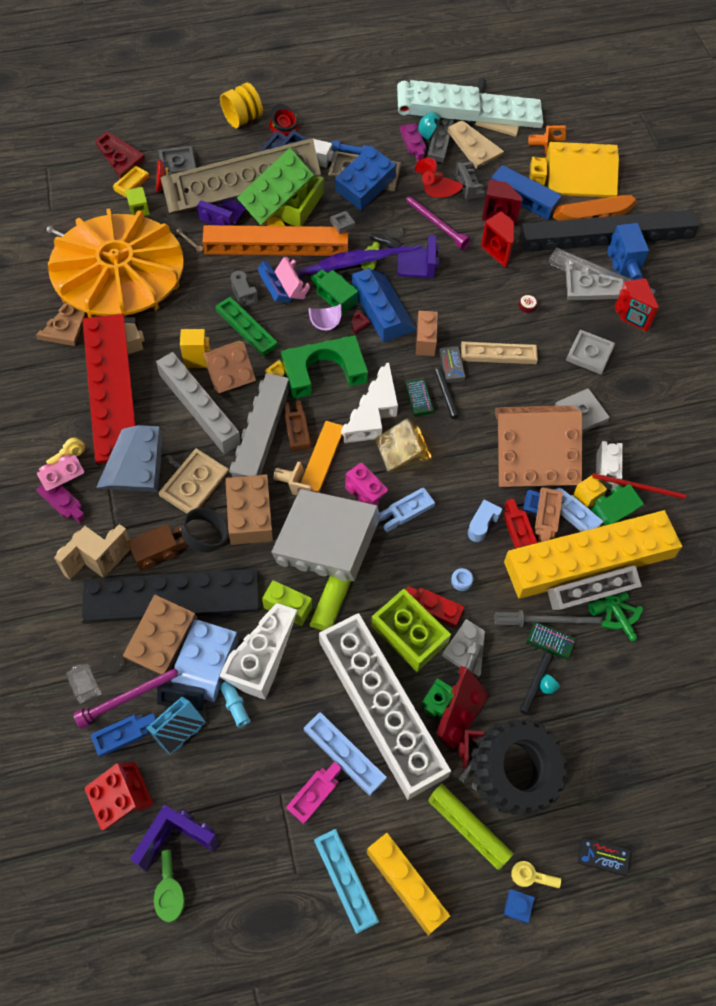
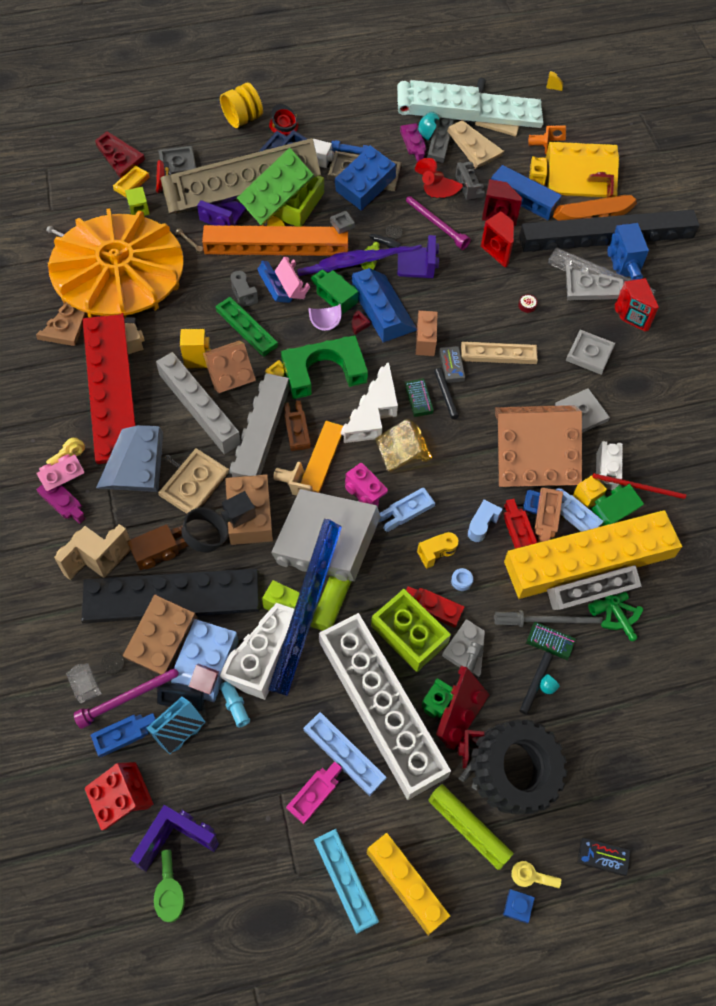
none -> tile [189,663,219,695]
none -> black brick [221,491,256,529]
none -> clear blue tile [268,519,342,696]
none -> yellow leg [417,532,459,569]
none -> yellow tile [546,71,563,91]
none -> bracket [587,172,614,198]

